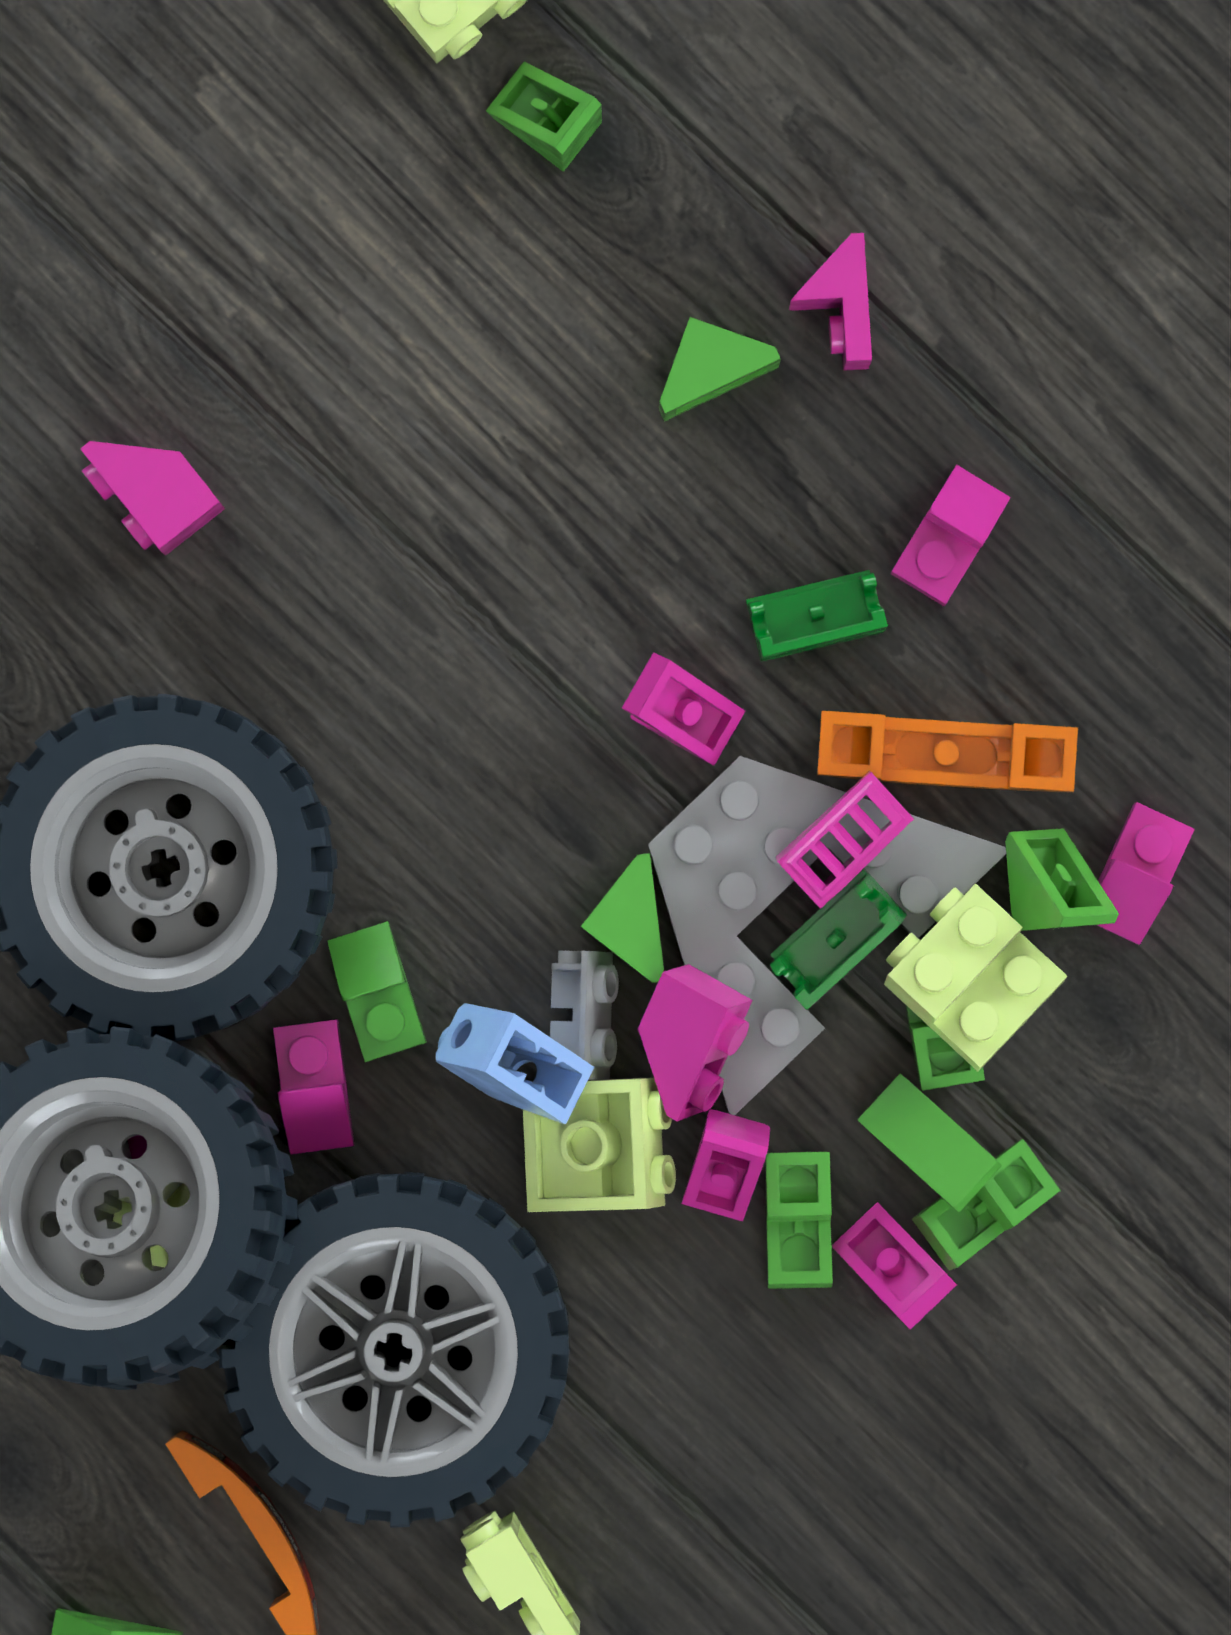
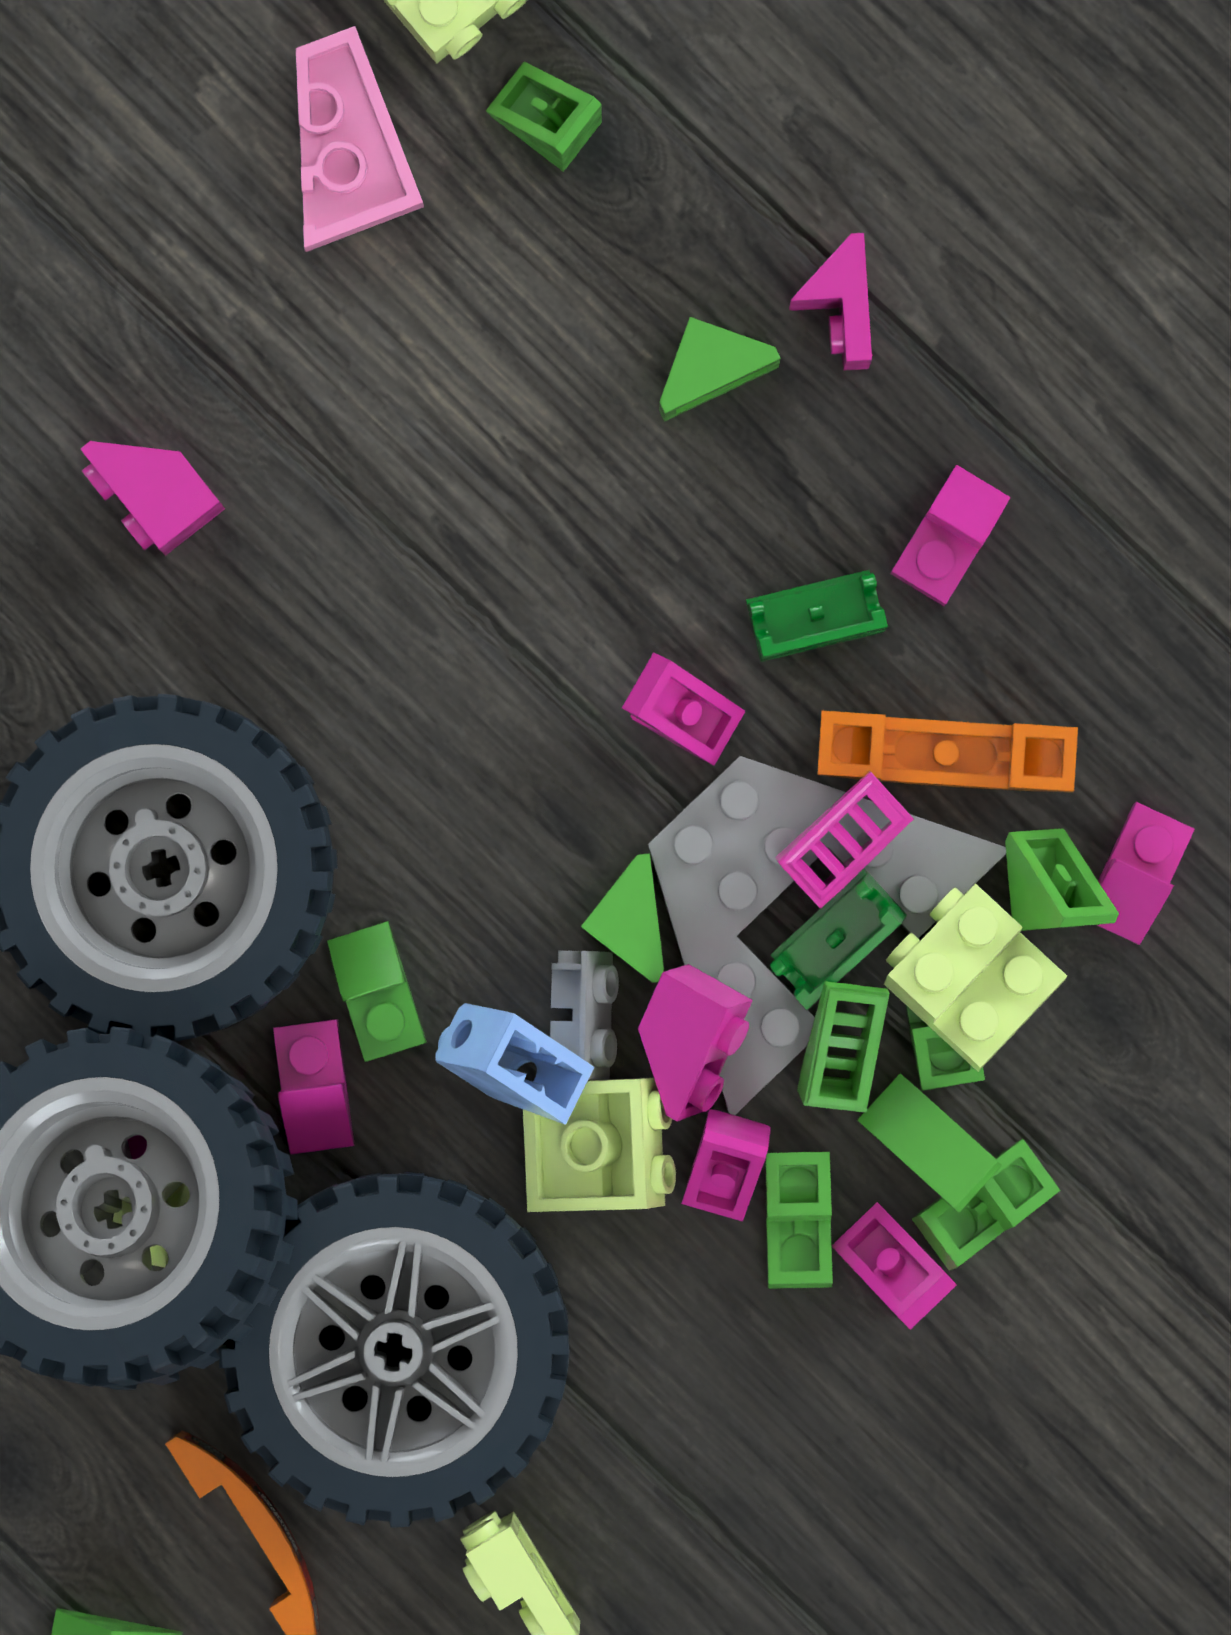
none -> bright pink wing [296,26,424,252]
none -> bright green slope [797,981,890,1113]

